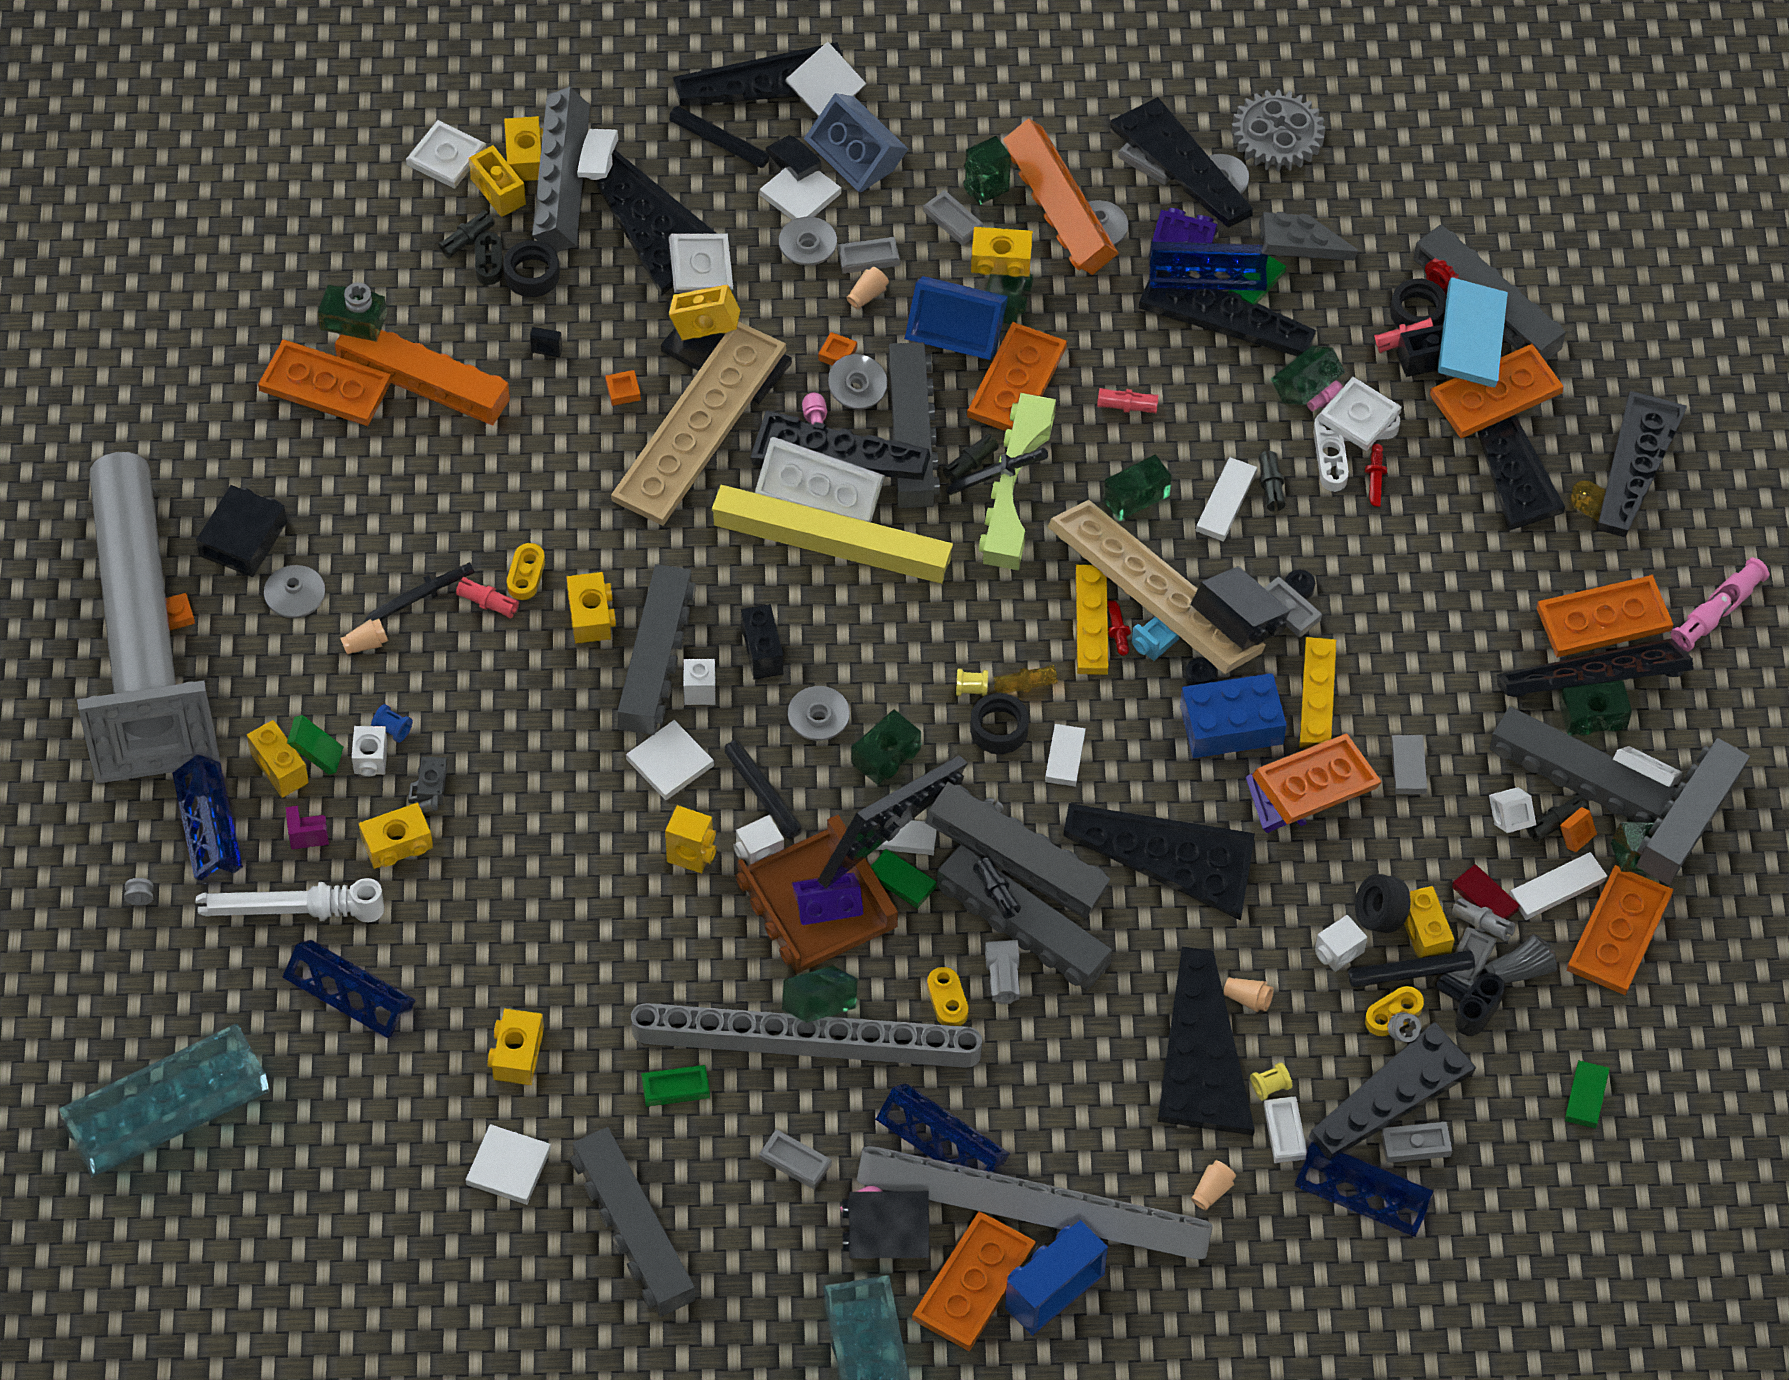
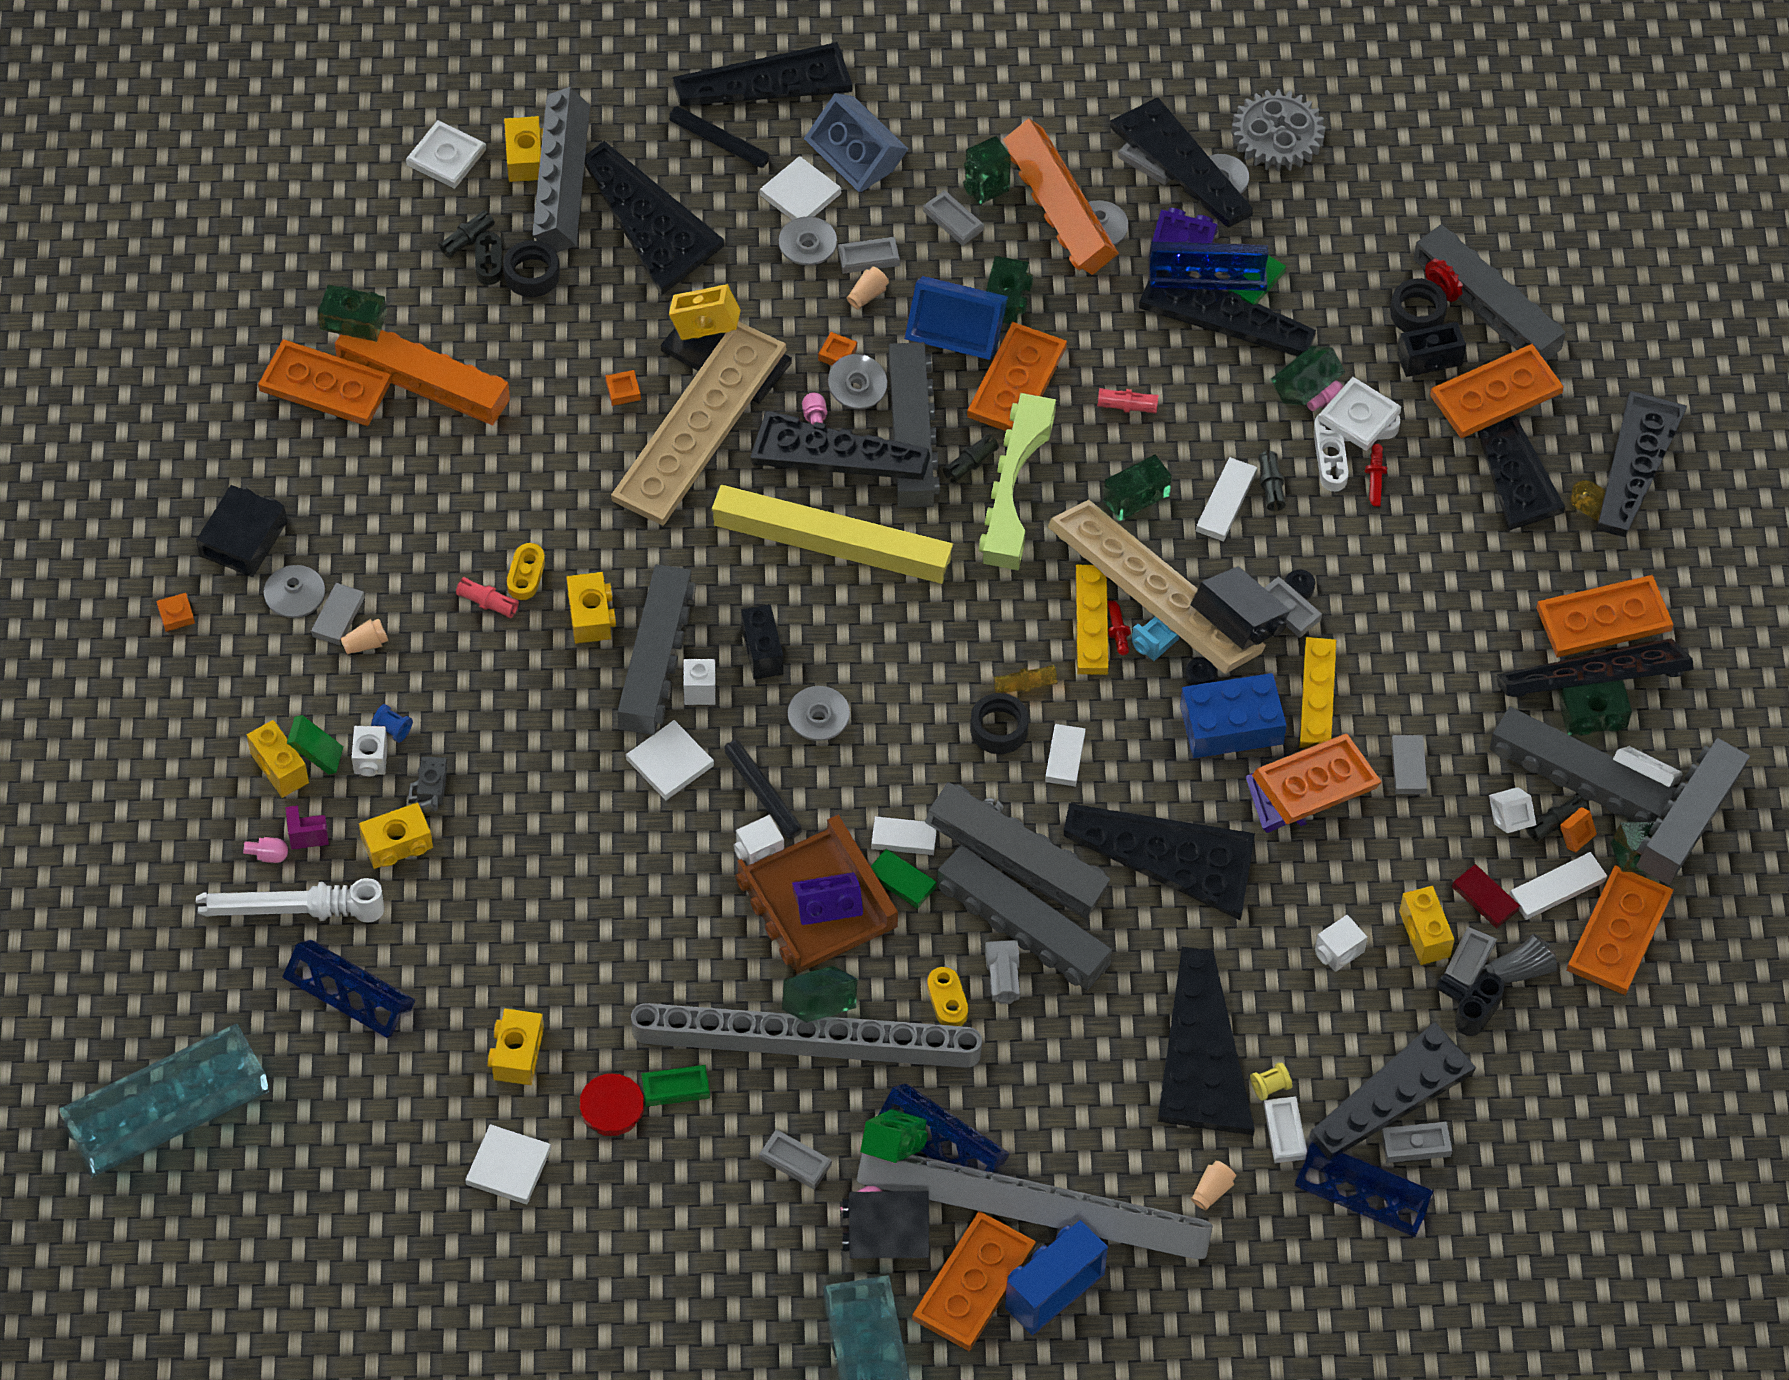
light grey piece [77,452,220,784] -> none
light grey bush [124,878,154,906] -> none
clear blue fence [172,754,243,881] -> none
light grey bush [344,282,372,313] -> none
black sword [364,562,475,623] -> none
yellow brick [469,145,526,217] -> none
black tile [530,327,562,357] -> none
dark grey brick [570,1127,695,1317] -> none
white slope [577,129,619,180] -> none
yellow brick [665,805,717,874] -> none
white tile [669,234,733,293] -> none
white tile [755,437,885,522] -> none
black slope [766,135,821,181] -> none
white tile [785,42,866,117] -> none
black wing [817,755,968,889] -> none
clear green brick [851,709,921,785] -> none
black sword [946,448,1048,495] -> none
light yellow bush [956,669,988,698] -> none
yellow brick [971,227,1033,277] -> none
black pin [973,858,1021,919] -> none
light nougat cone [1224,977,1274,1012] -> none
dark grey wing [1259,212,1358,261] -> none
black axle [1348,950,1475,988] -> none
black tyre [1355,874,1410,933] -> none
yellow plate [1365,986,1424,1036] -> none
coral pin [1374,317,1434,353] -> none
light grey bush [1388,1012,1421,1042] -> none
medium azure tile [1438,277,1508,388] -> none
light grey pin [1452,898,1515,941] -> none
green tile [1564,1060,1610,1129] -> none
bright pink piece [1670,557,1770,652] -> none
none -> bright pink cylinder [243,837,288,863]
none -> light grey tile [311,583,365,646]
none -> red tile [579,1074,644,1136]
none -> green brick [860,1109,928,1163]

